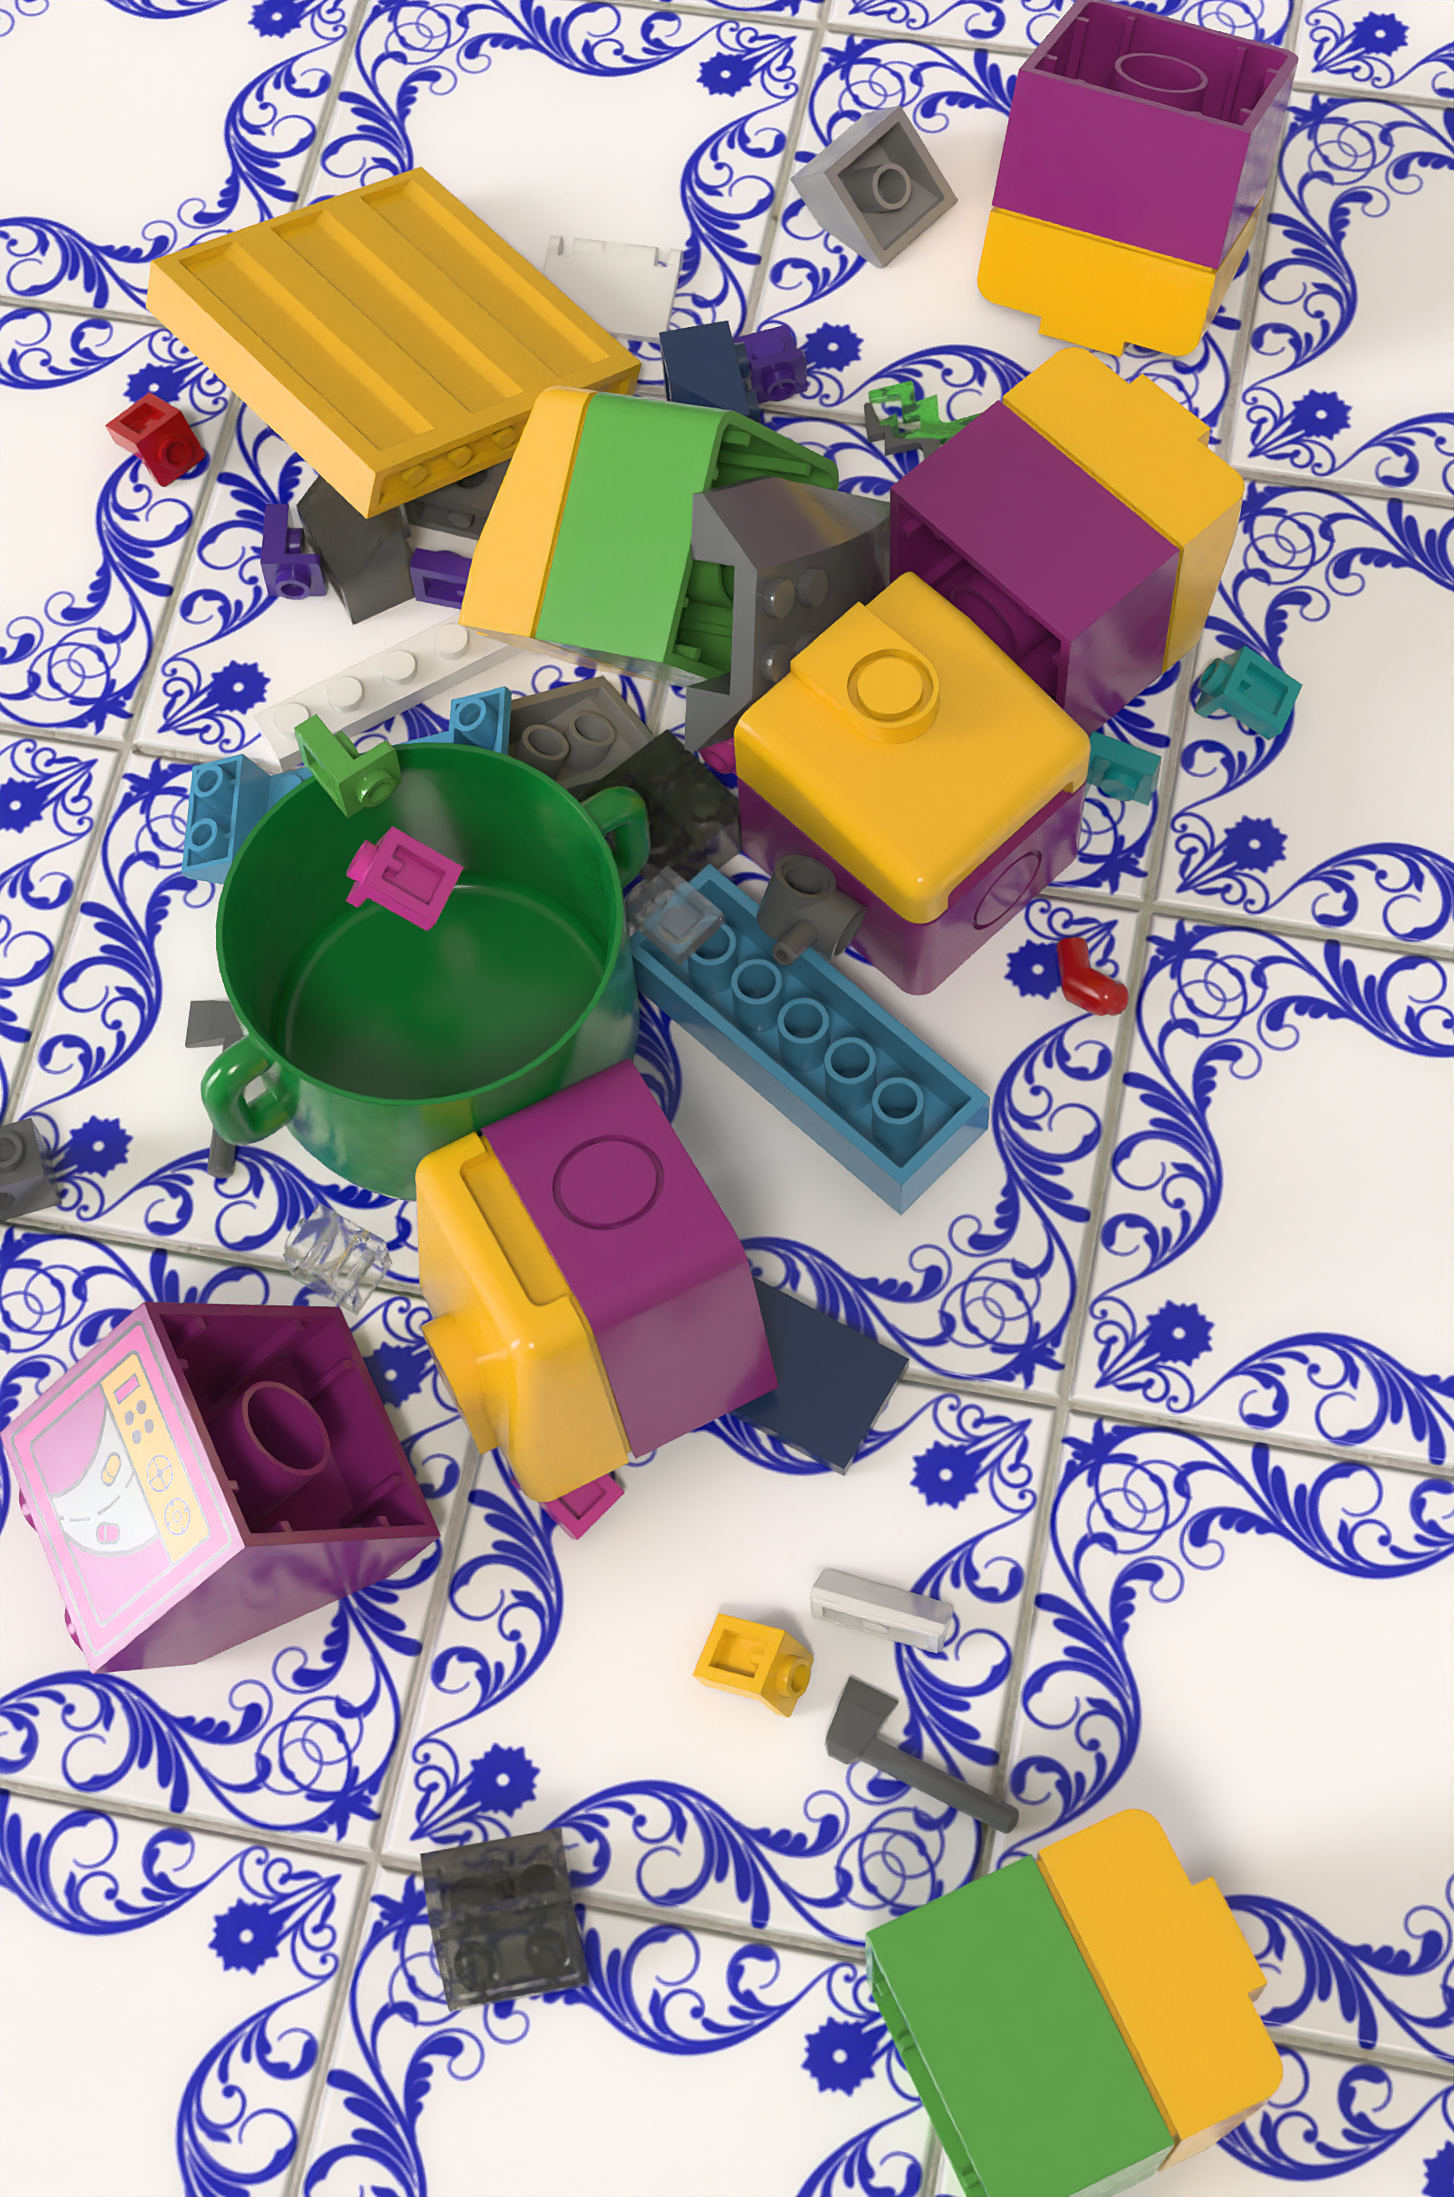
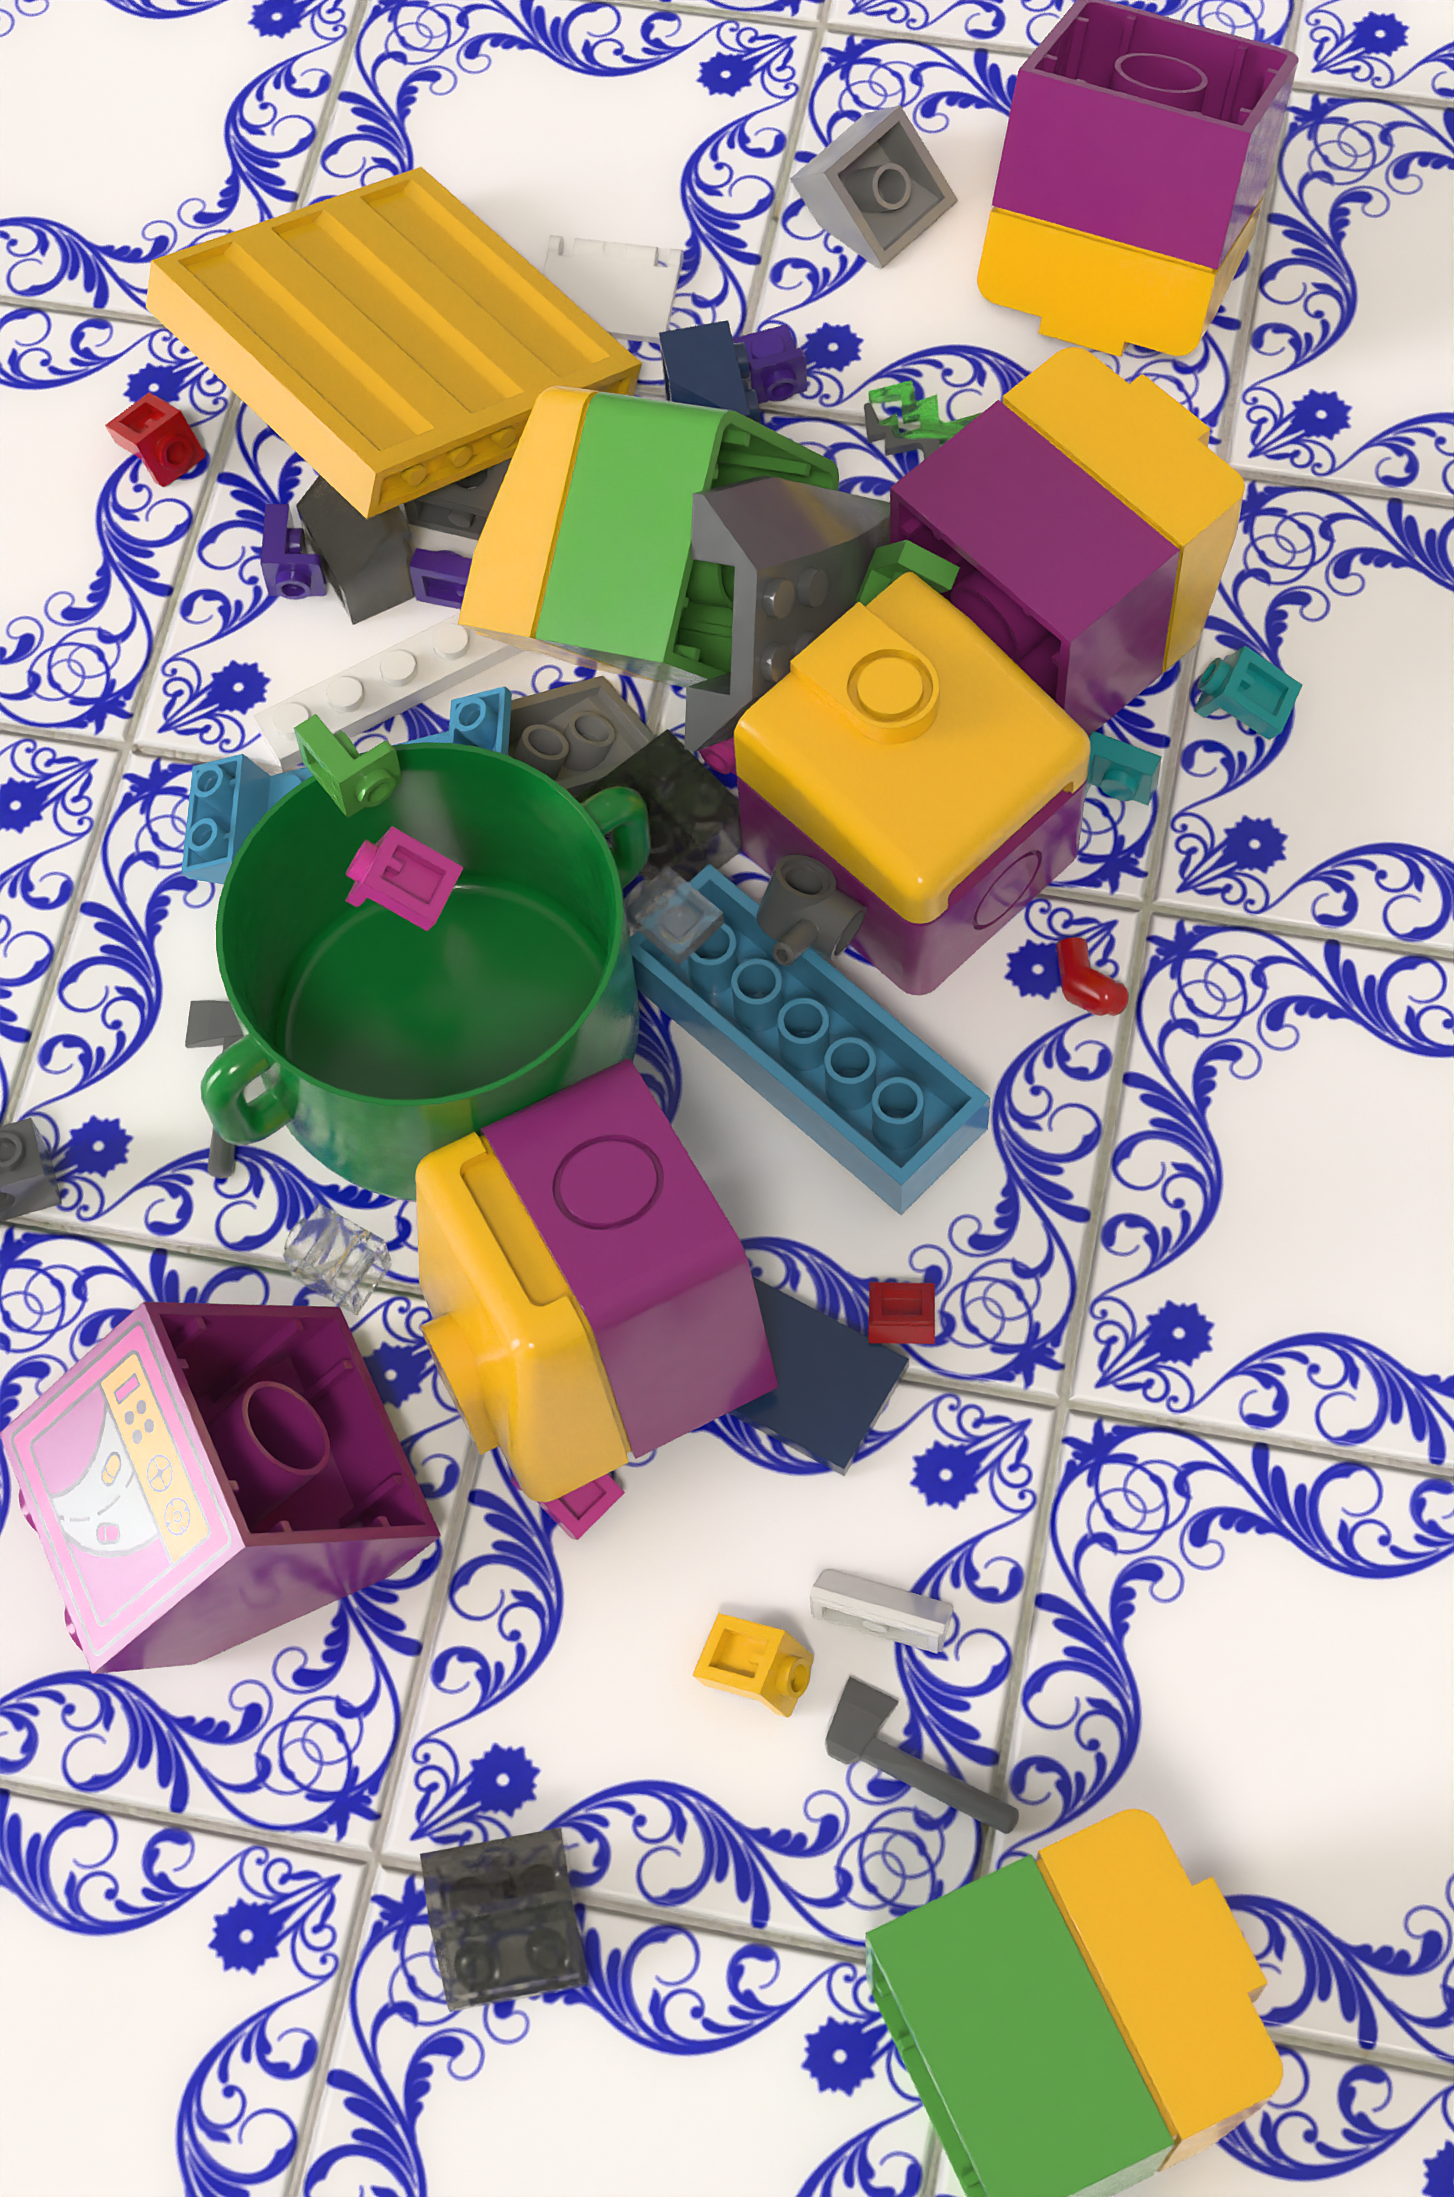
none -> bright green bracket [855,540,960,606]
none -> red tile [868,1282,935,1344]

